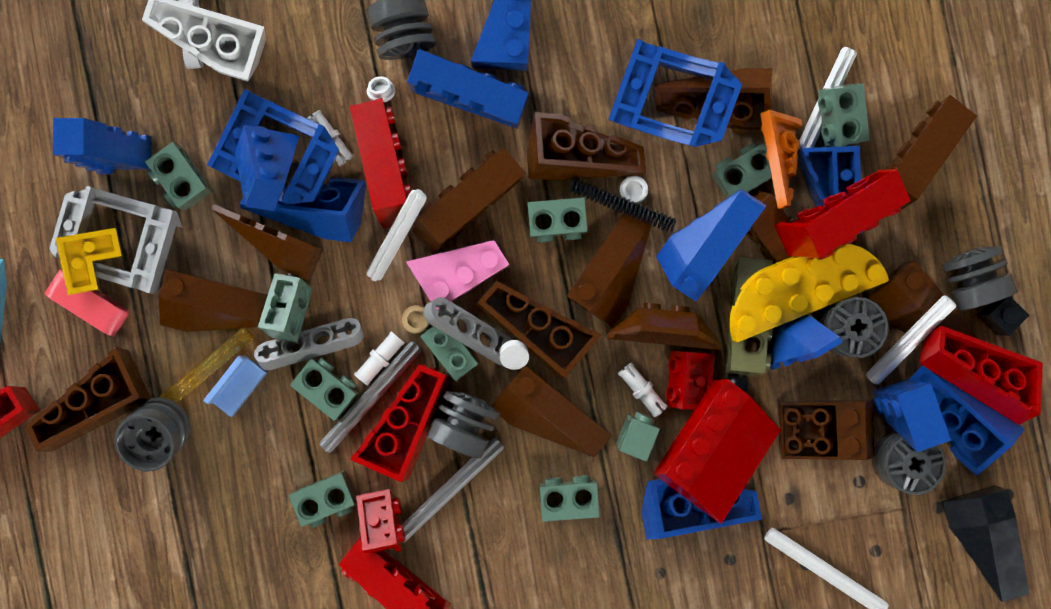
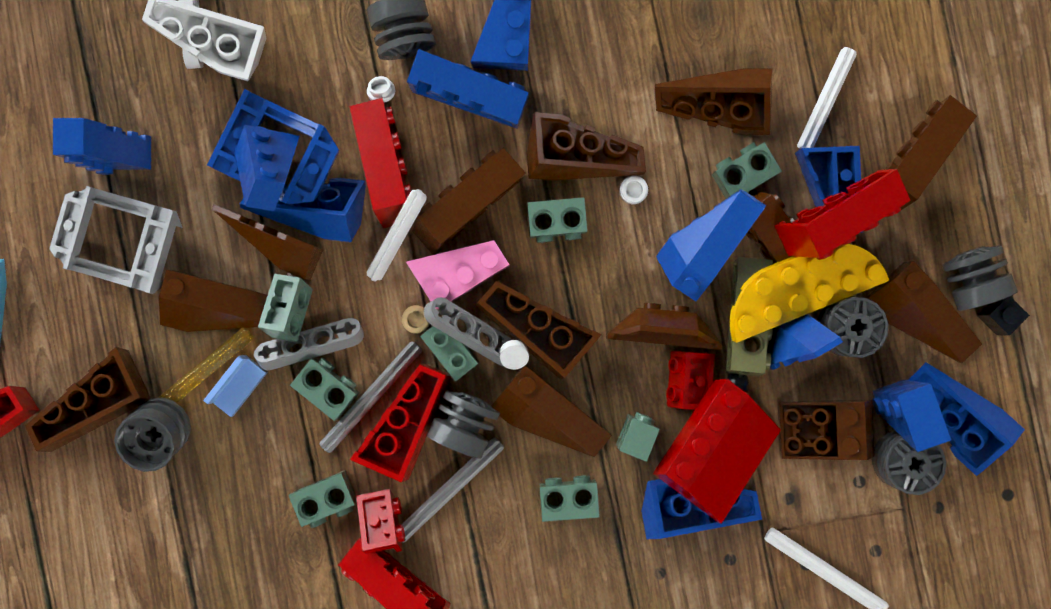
coral beam [44,269,130,337] -> none
yellow plate [55,228,122,295] -> none
sand green brick [145,142,213,211] -> none
white pin [307,110,354,167] -> none
white pin [354,332,405,386] -> none
reddish brown wedge [566,211,651,328] -> none
black piece [570,177,676,232] -> none
blue wedge [608,39,742,147] -> none
white pin [618,362,668,417] -> none
orange wing [760,109,802,210] -> none
sand green brick [818,83,870,147] -> none
white axle [866,295,956,384] -> none
red wedge [919,326,1043,425] -> none
black wedge [941,485,1029,602] -> none

